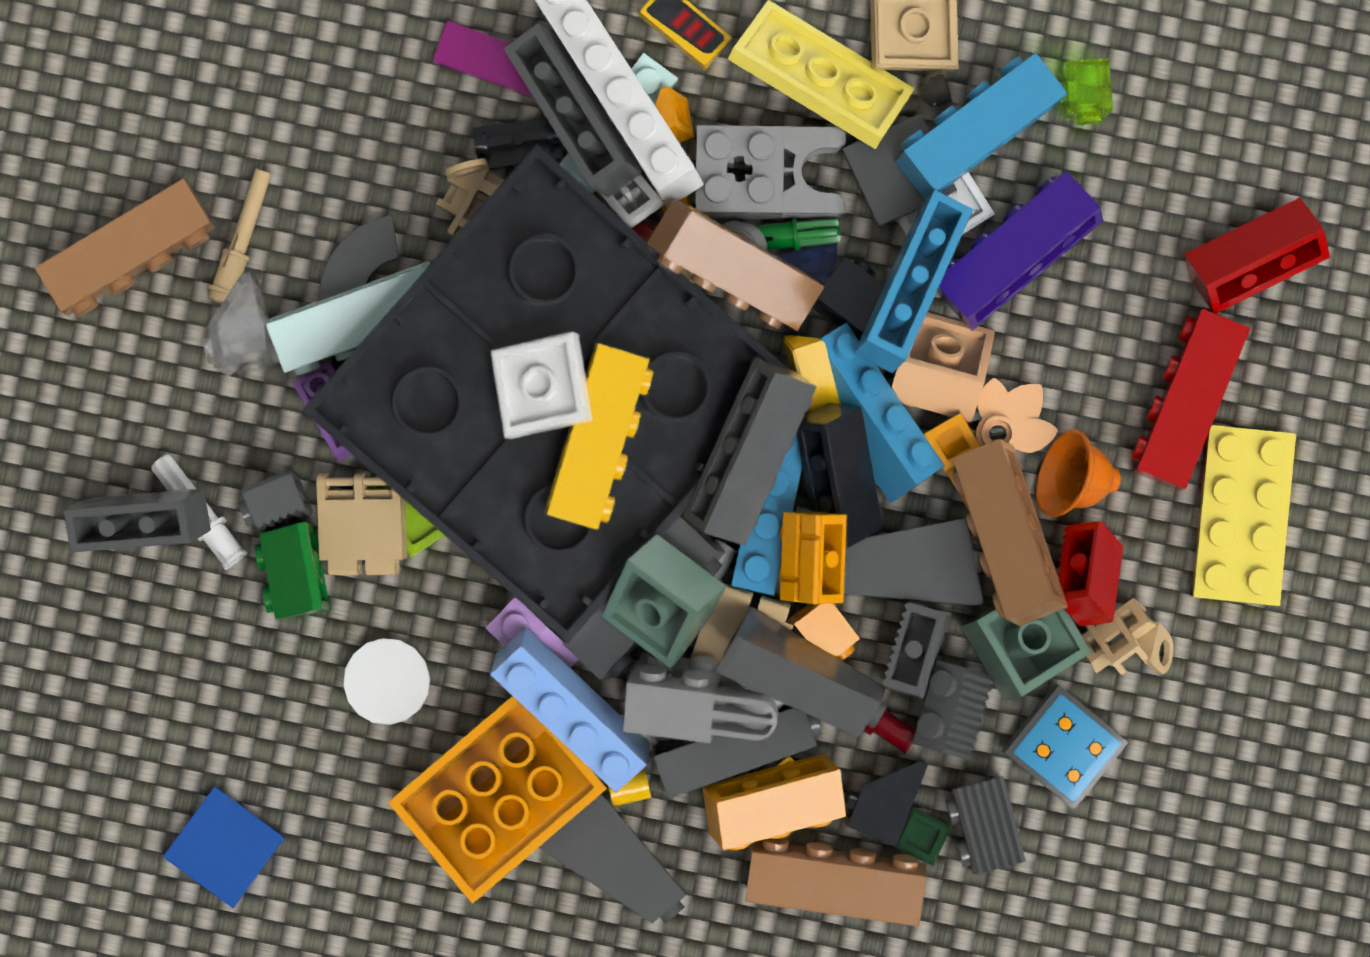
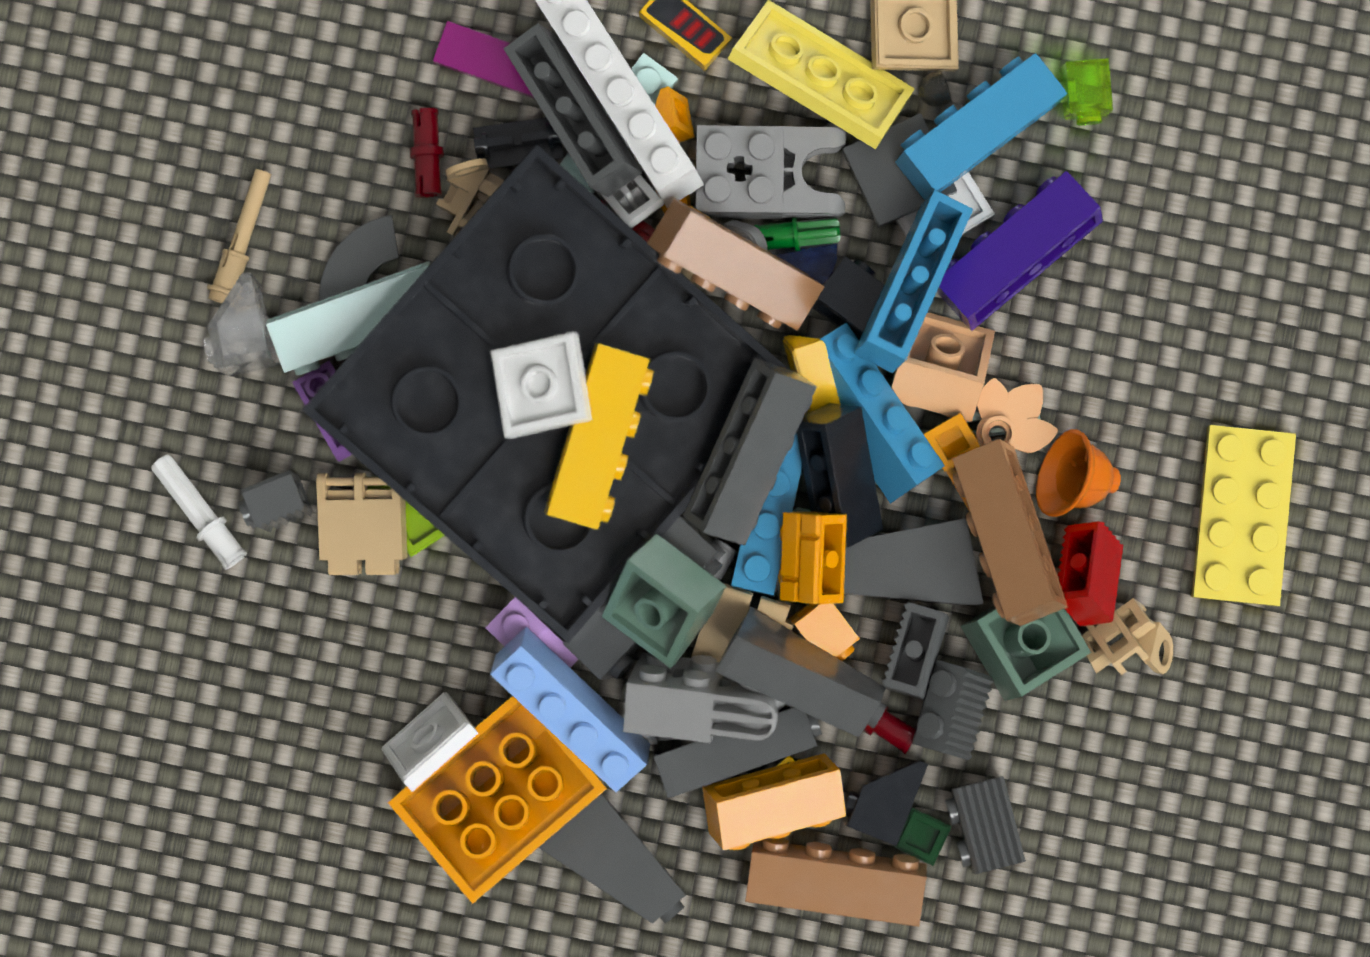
medium nougat brick [35,178,215,317] -> none
dark grey brick [63,488,211,553] -> none
blue tile [163,786,286,908] -> none
green slope [254,522,331,620] -> none
white tile [343,638,431,725] -> none
yellow hinge [608,768,652,807] -> none
dark azure slope [1001,684,1129,810] -> none
red brick [1130,309,1250,491] -> none
red brick [1184,198,1331,314] -> none
none -> white tile [381,692,478,792]
none -> dark red pin [410,108,444,198]

